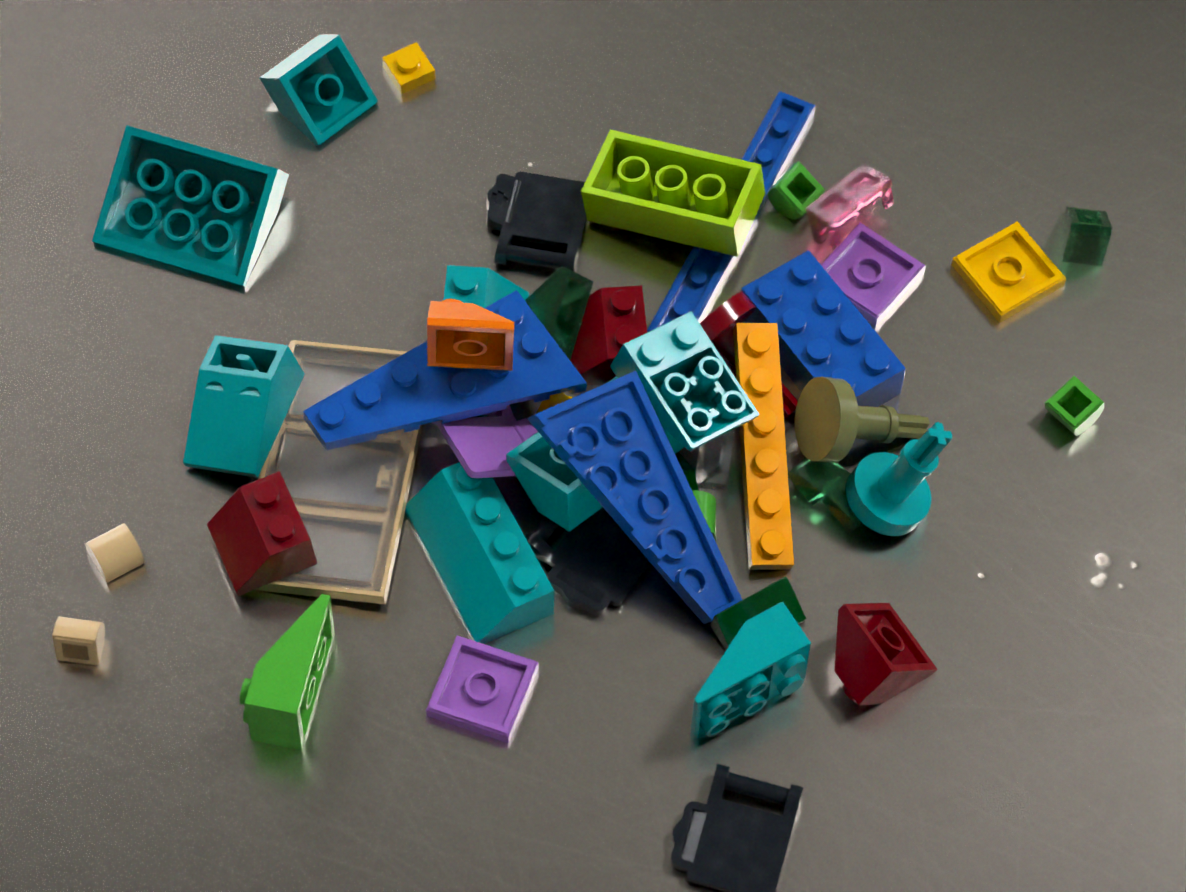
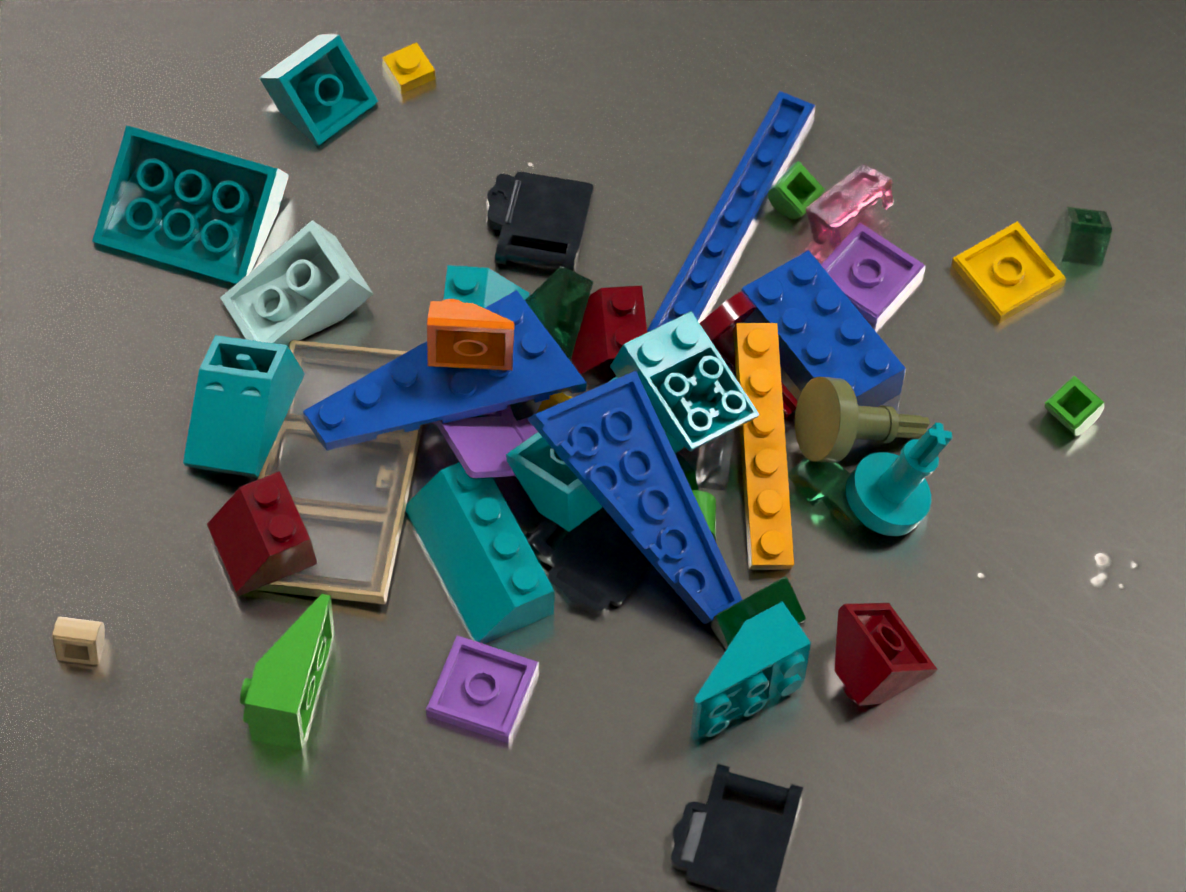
tan brick [85,523,145,583] -> none
lime brick [581,129,765,257] -> none
none -> light aqua slope [220,220,373,346]

